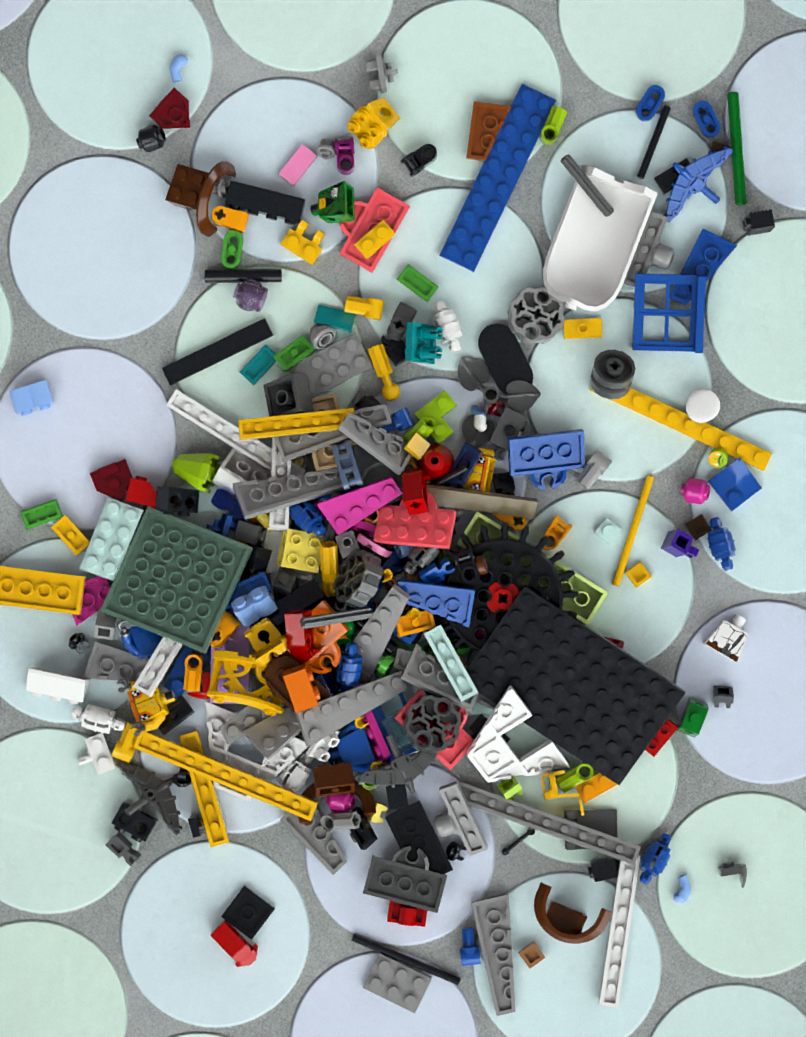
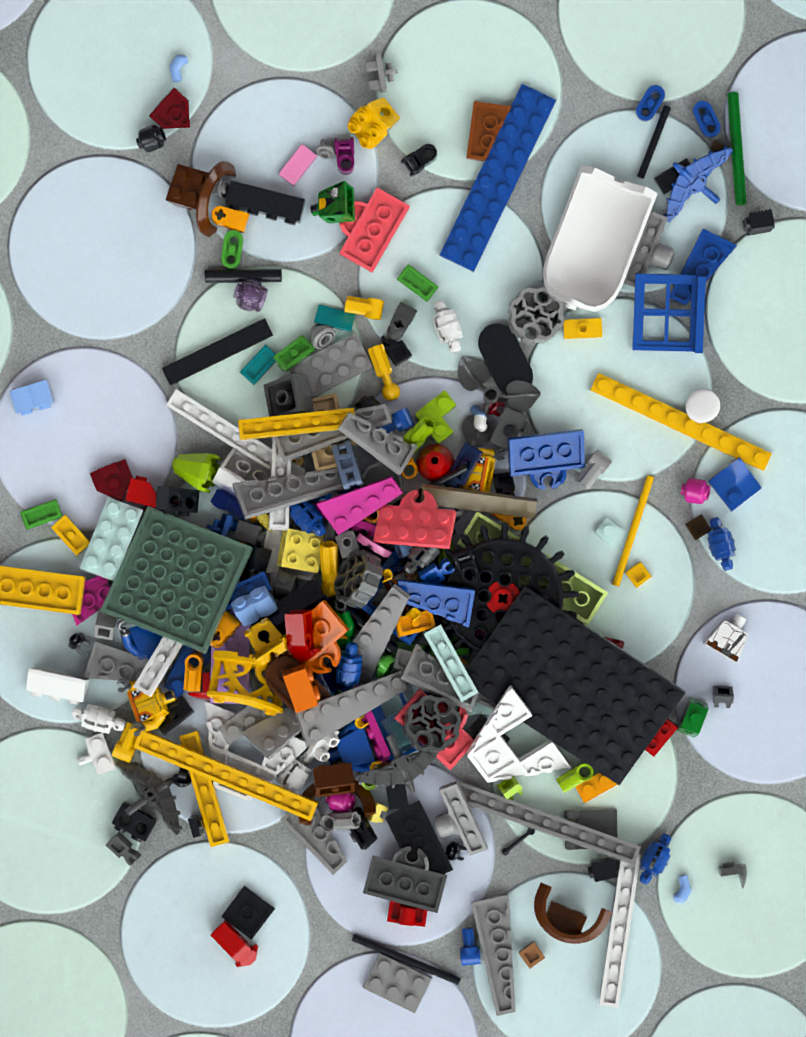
yellow plate [280,220,325,265] -> none
dark grey axle [300,607,373,629] -> none
yellow plate [354,220,396,260] -> none
red piece [402,468,431,515] -> none
yellow tile [404,433,431,460] -> none
teal plate [405,322,443,364] -> none
reddish brown tile [475,554,488,575] -> none
lime piece [540,106,568,146] -> none
light orange piece [541,514,573,551] -> none
yellow piece [541,770,584,816] -> none
dark grey axle [561,154,614,217] -> none
dark grey wheel [589,350,636,399] -> none
dark purple brick [661,529,699,558] -> none
tile [708,448,728,468] -> none

